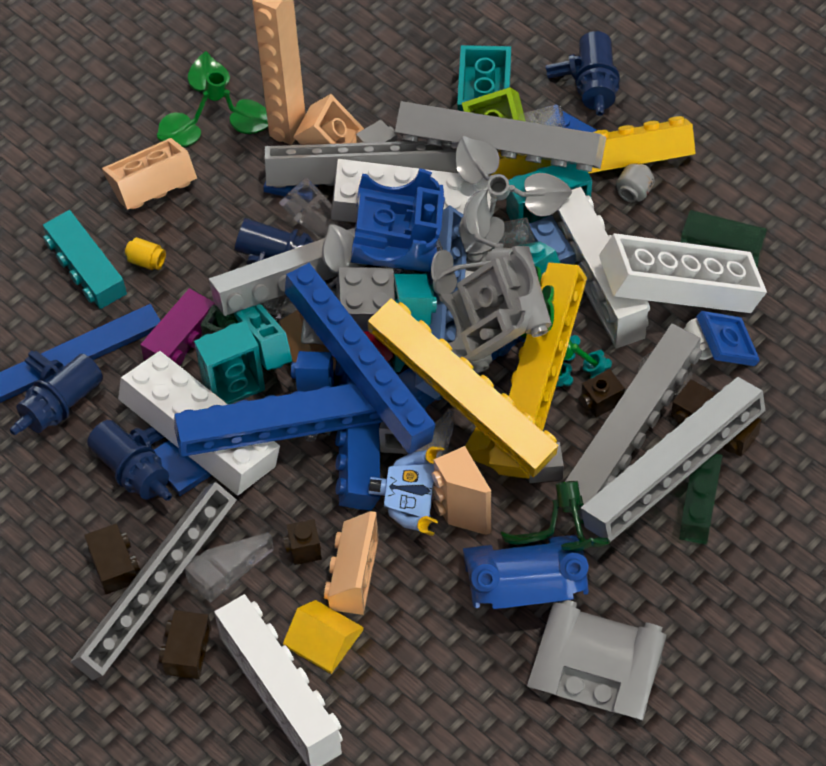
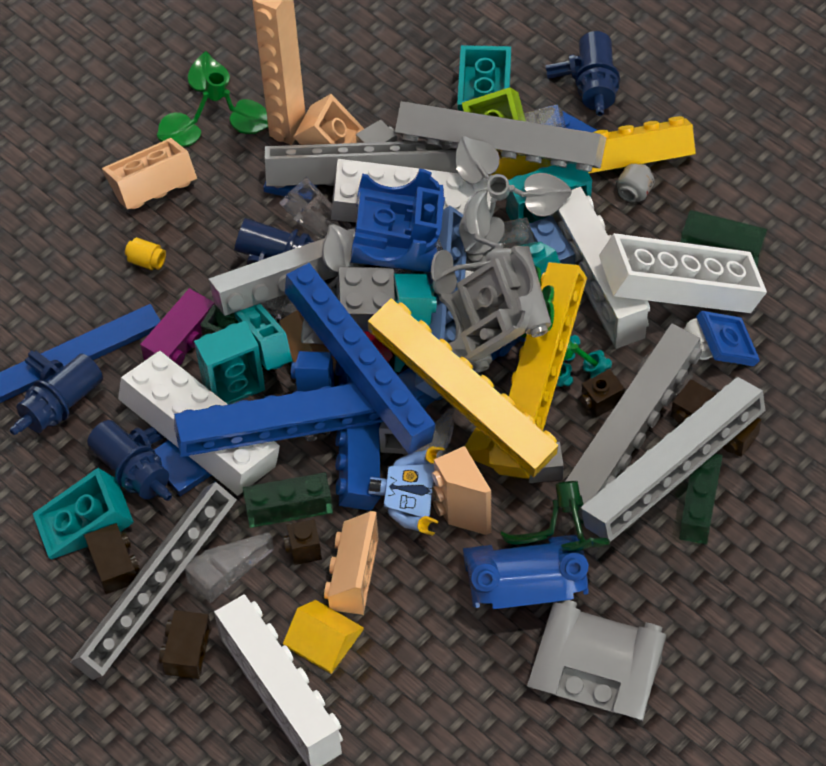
teal brick [43,210,127,309] -> none
none -> teal slope [33,468,134,559]
none -> clear green brick [243,472,333,528]

